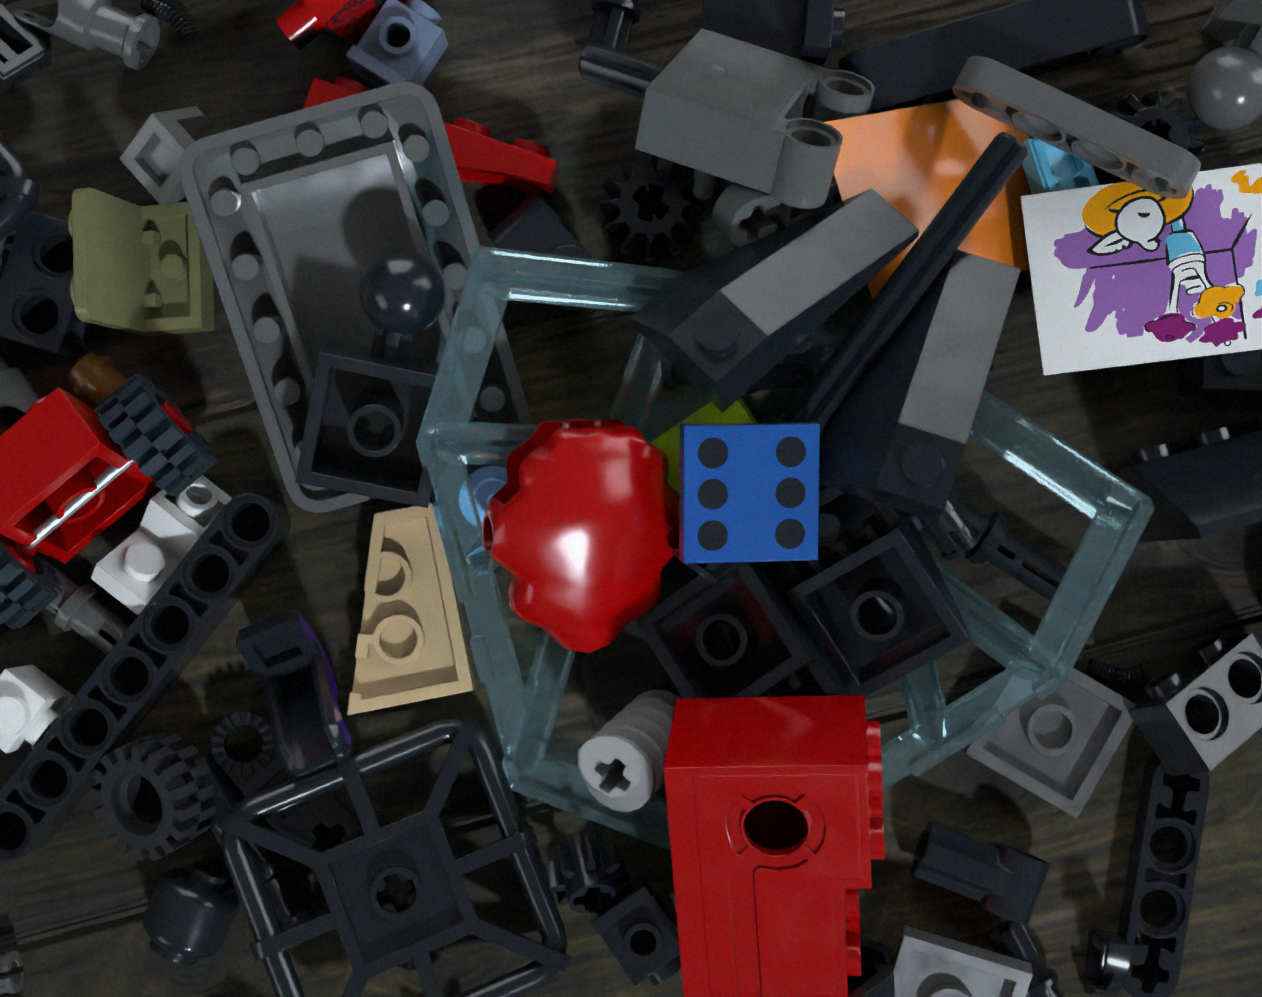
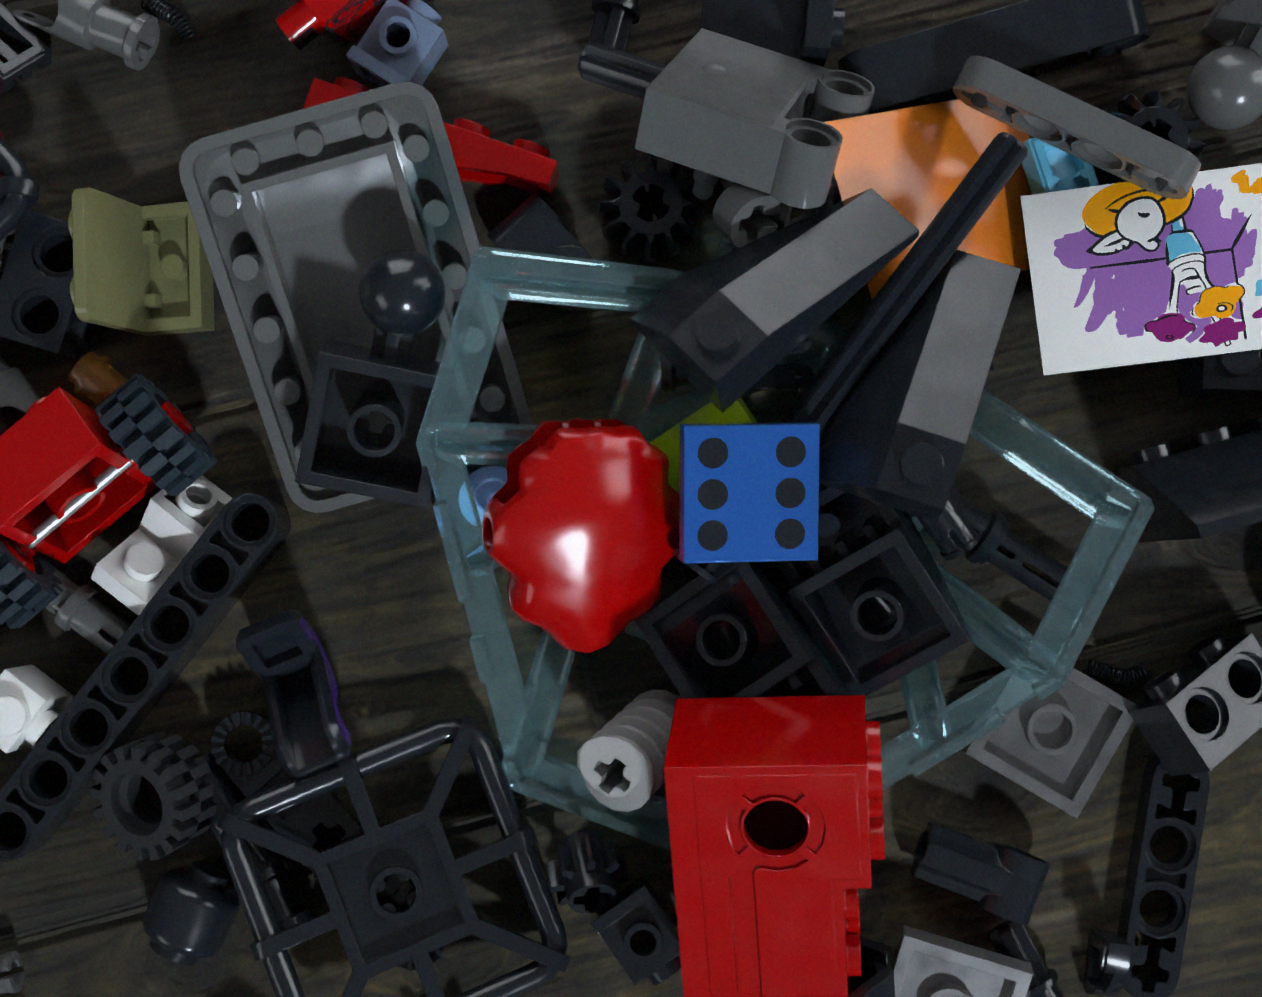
dark grey panel [119,106,205,206] -> none
tan wing [347,503,476,715] -> none

